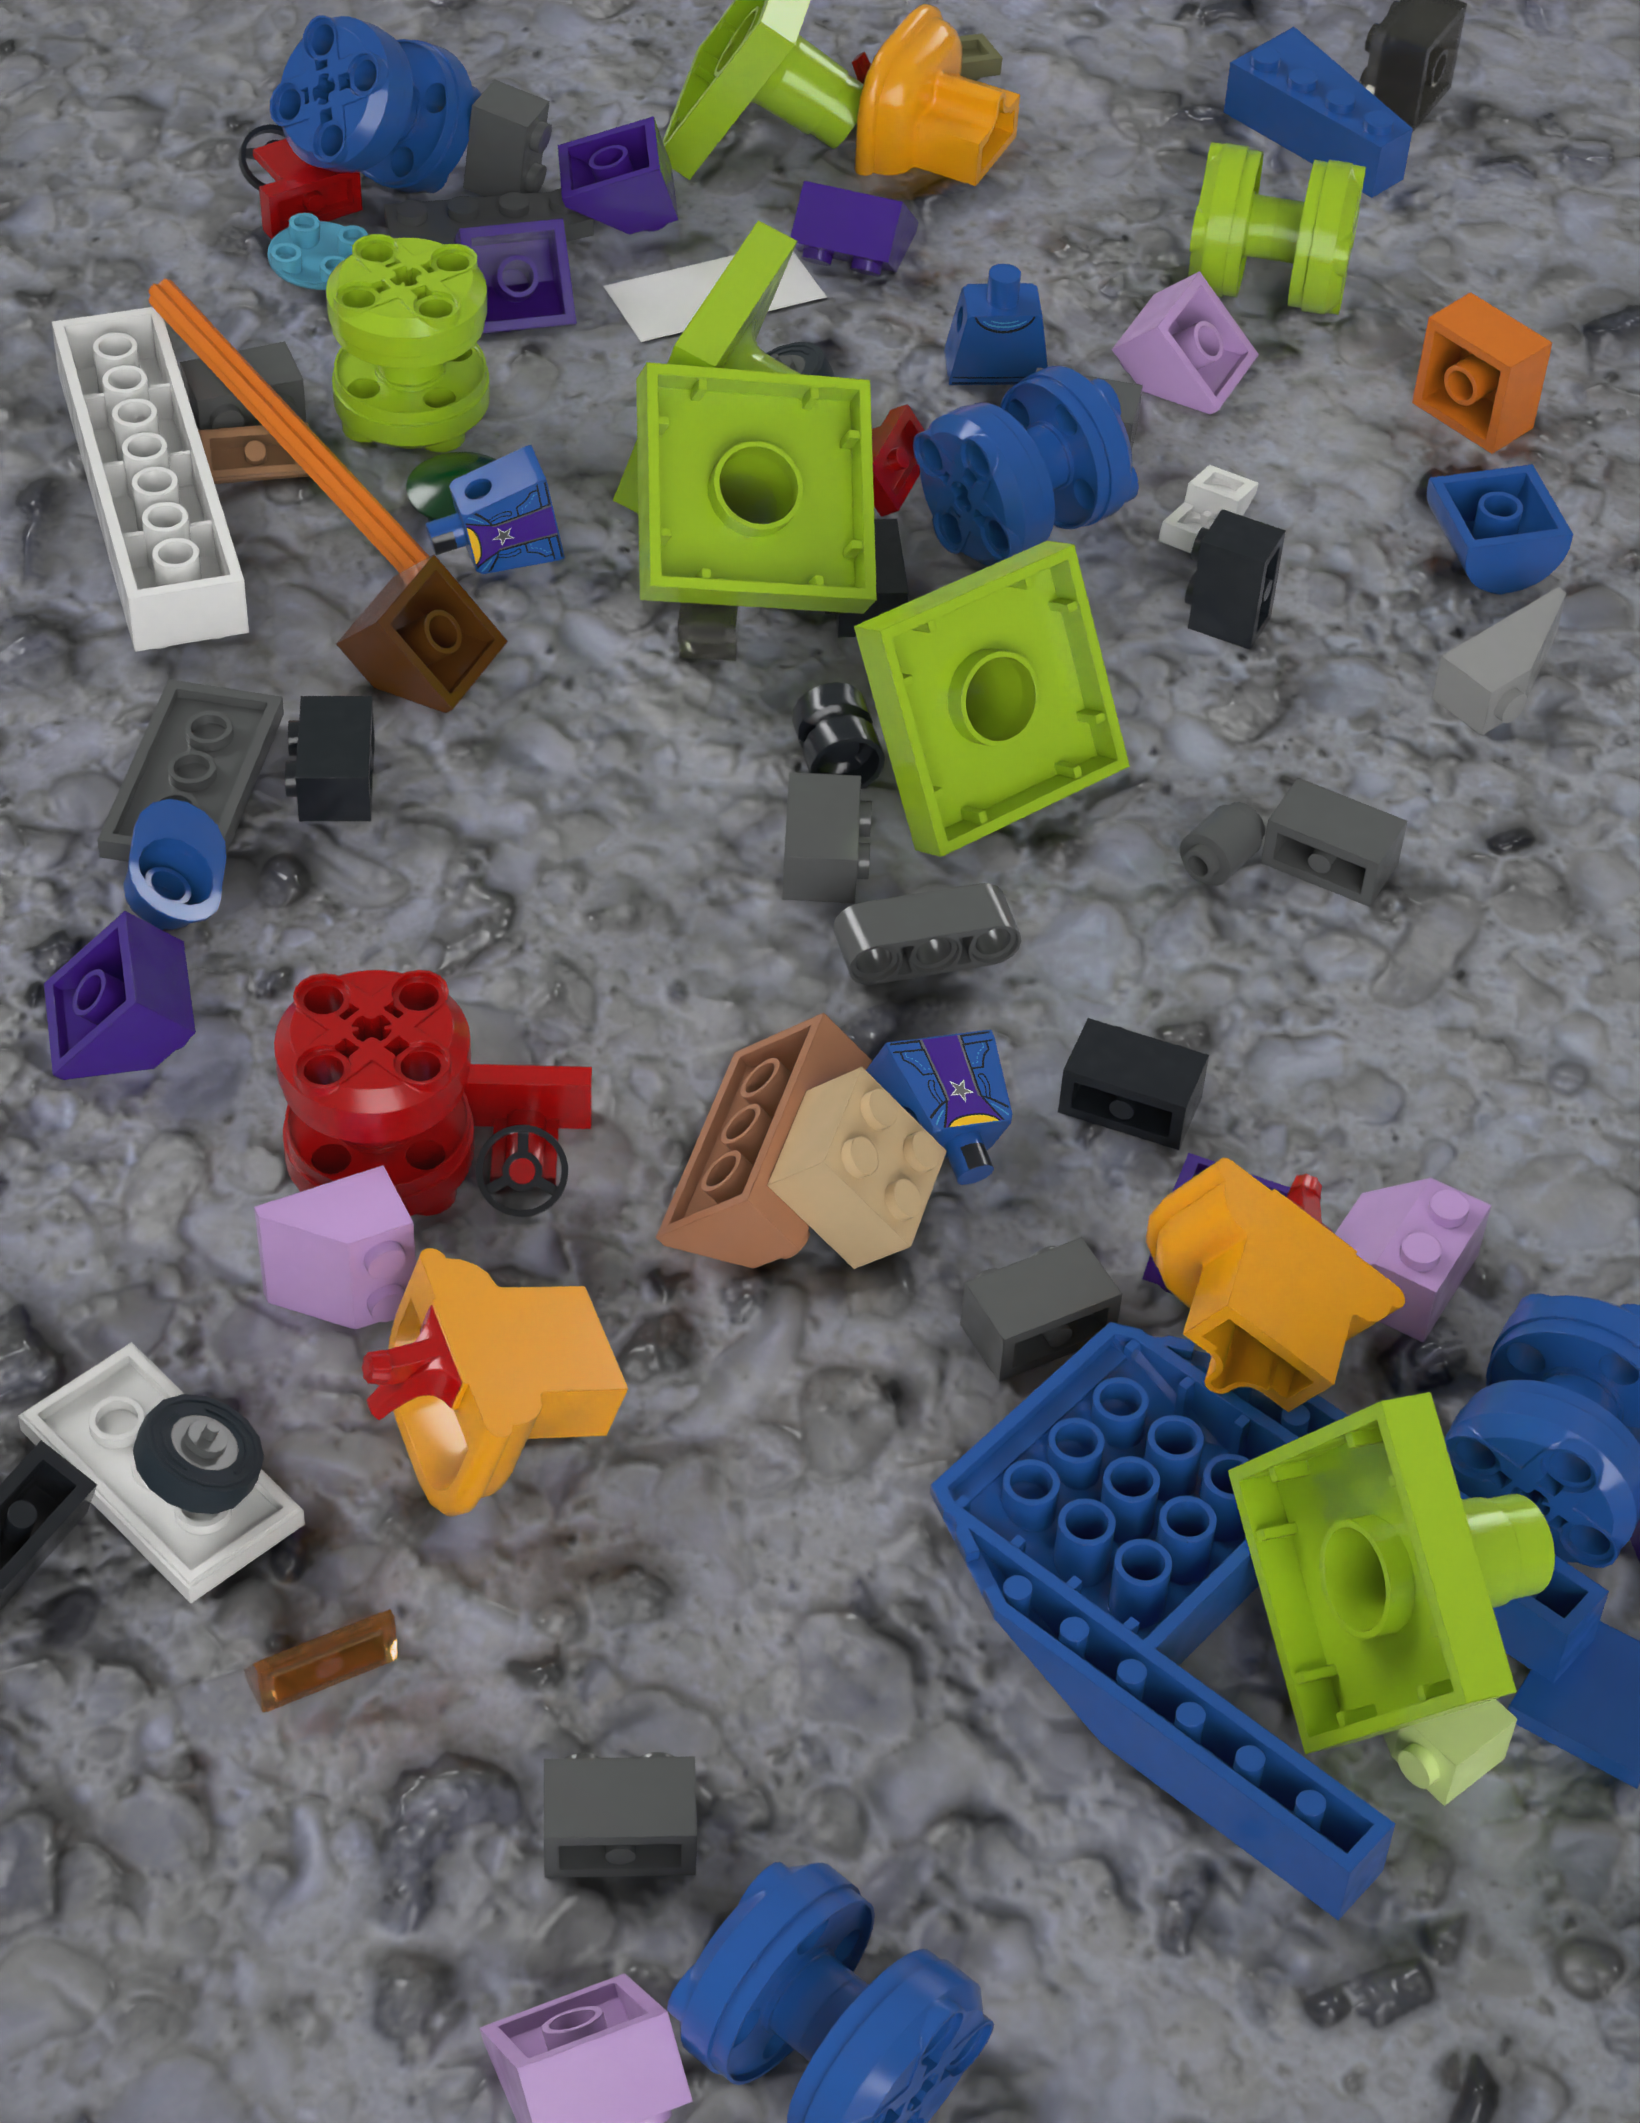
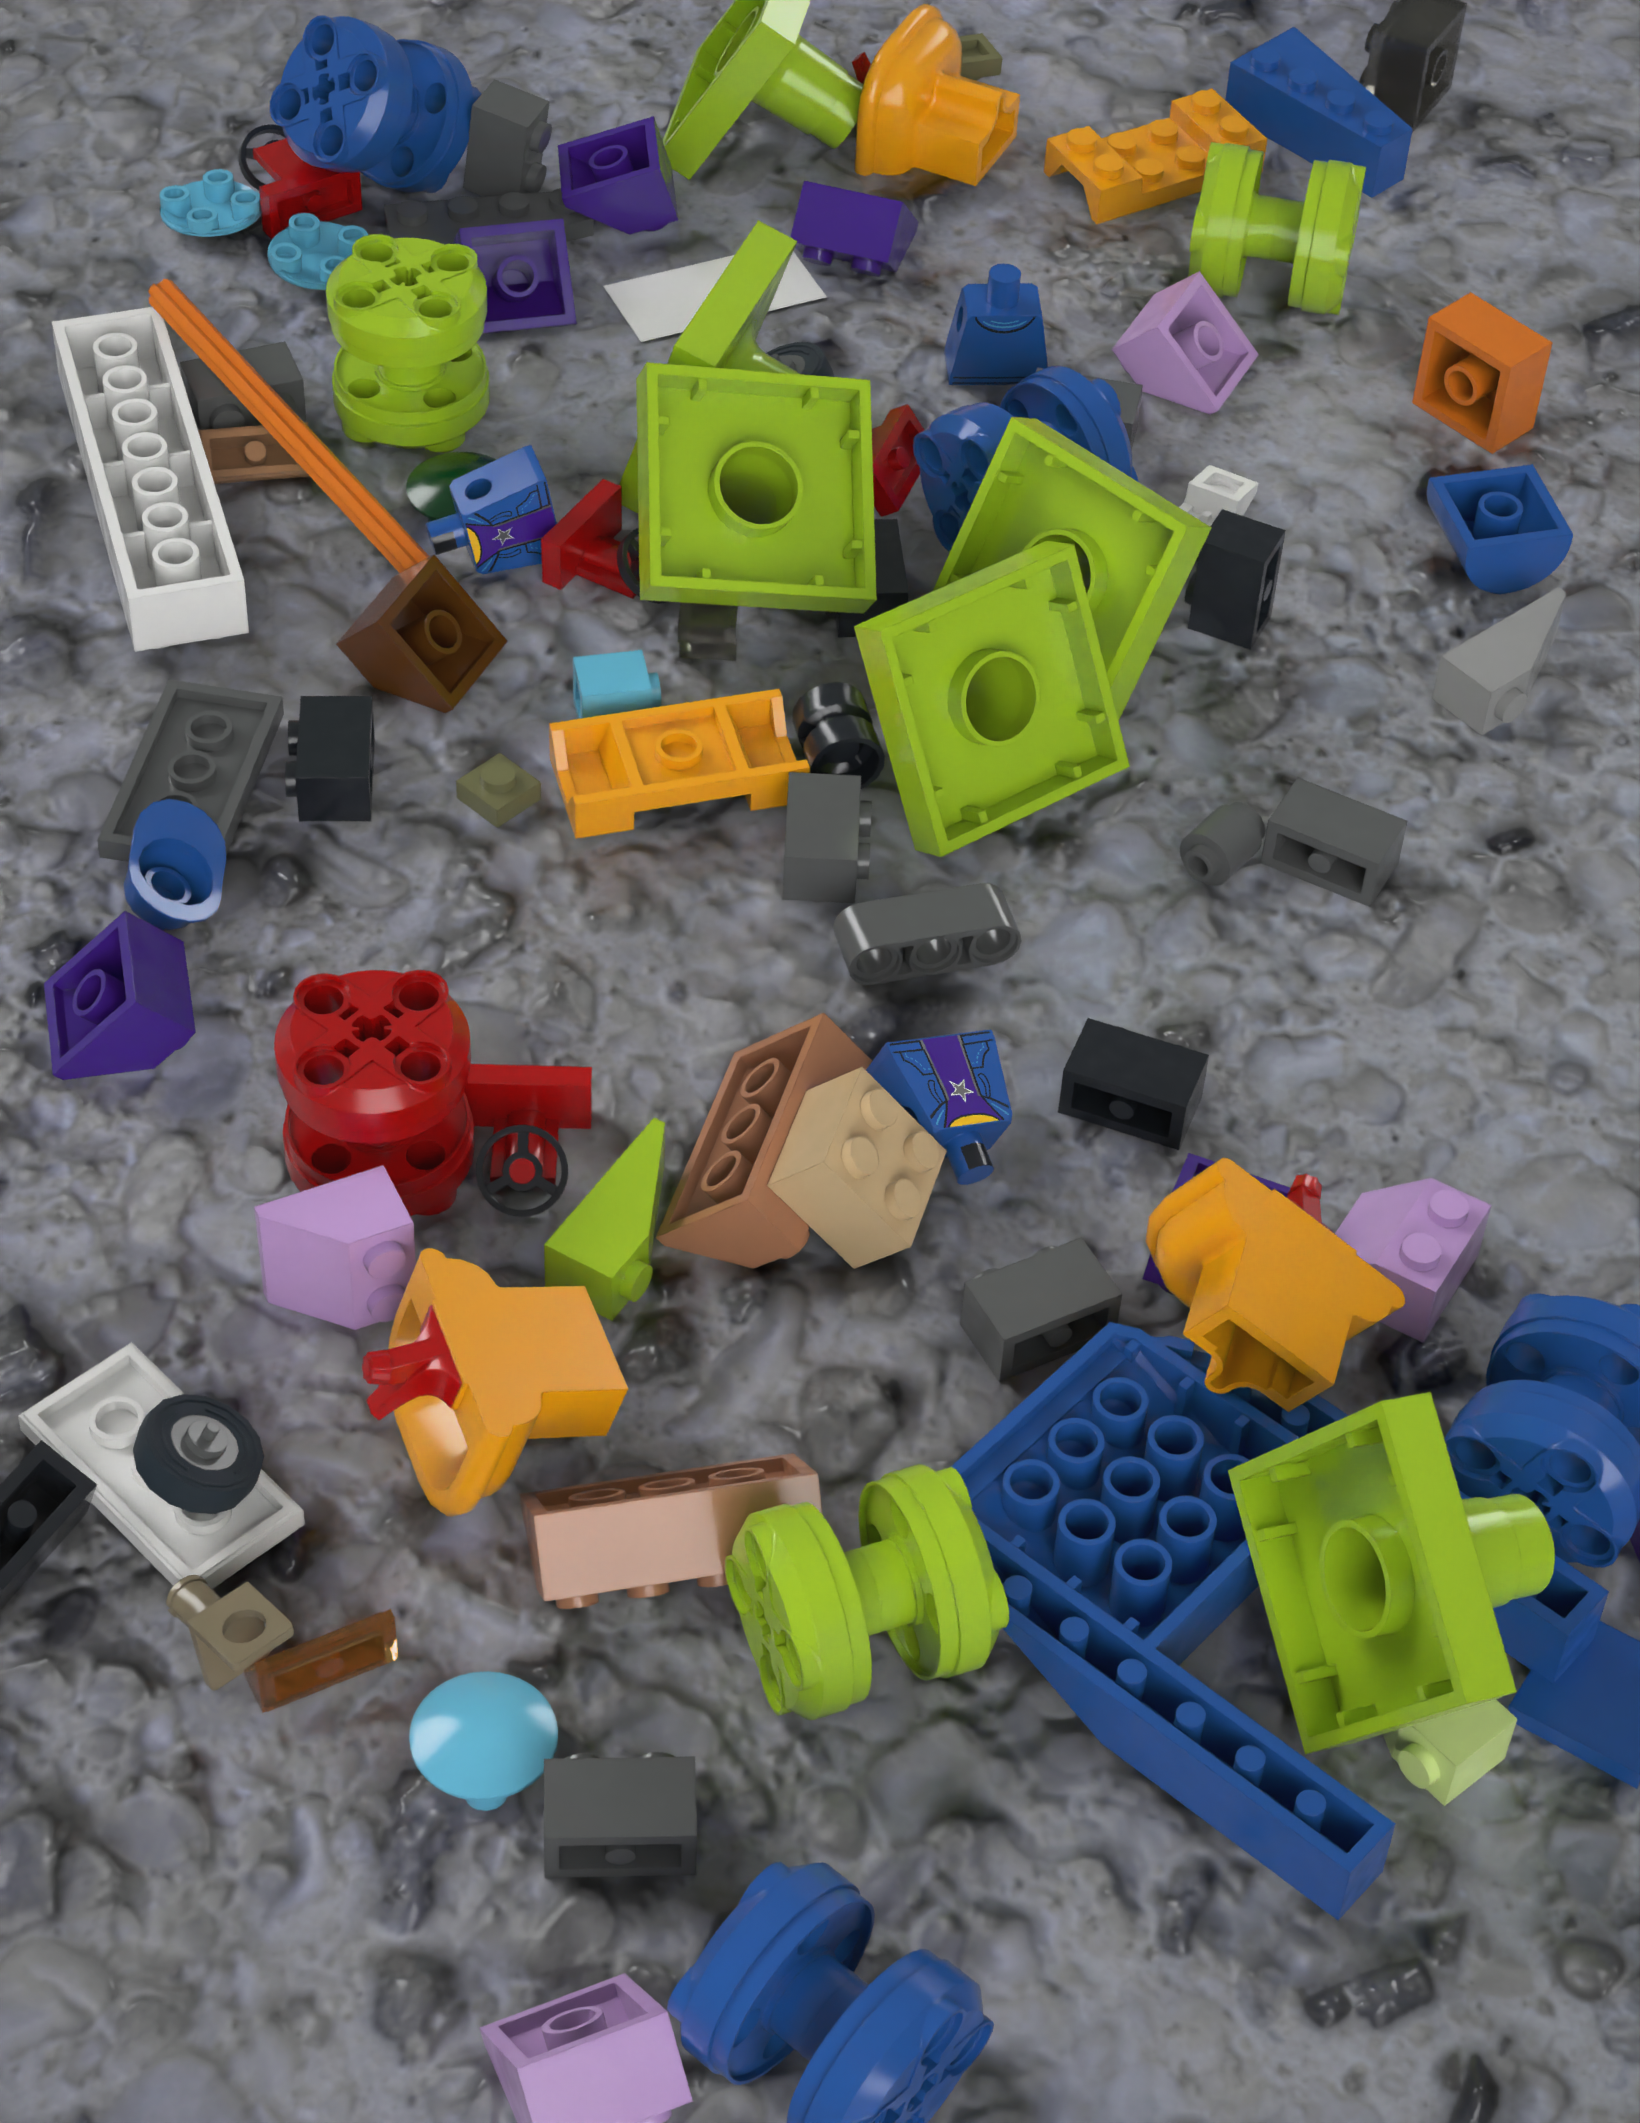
none -> medium azure dish [159,169,261,237]
none -> dark tan bracket [166,1575,295,1691]
none -> medium azure dish [409,1672,558,1811]
none -> olive plate [456,753,541,828]
none -> nougat slope [519,1453,823,1609]
none -> red piece [541,479,668,604]
none -> lime slope [544,1117,665,1321]
none -> light orange piece [549,688,810,839]
none -> medium azure brick [573,650,661,719]
none -> lime piece [725,1464,1009,1721]
none -> lime piece [933,417,1211,721]
none -> light orange piece [1044,88,1267,224]

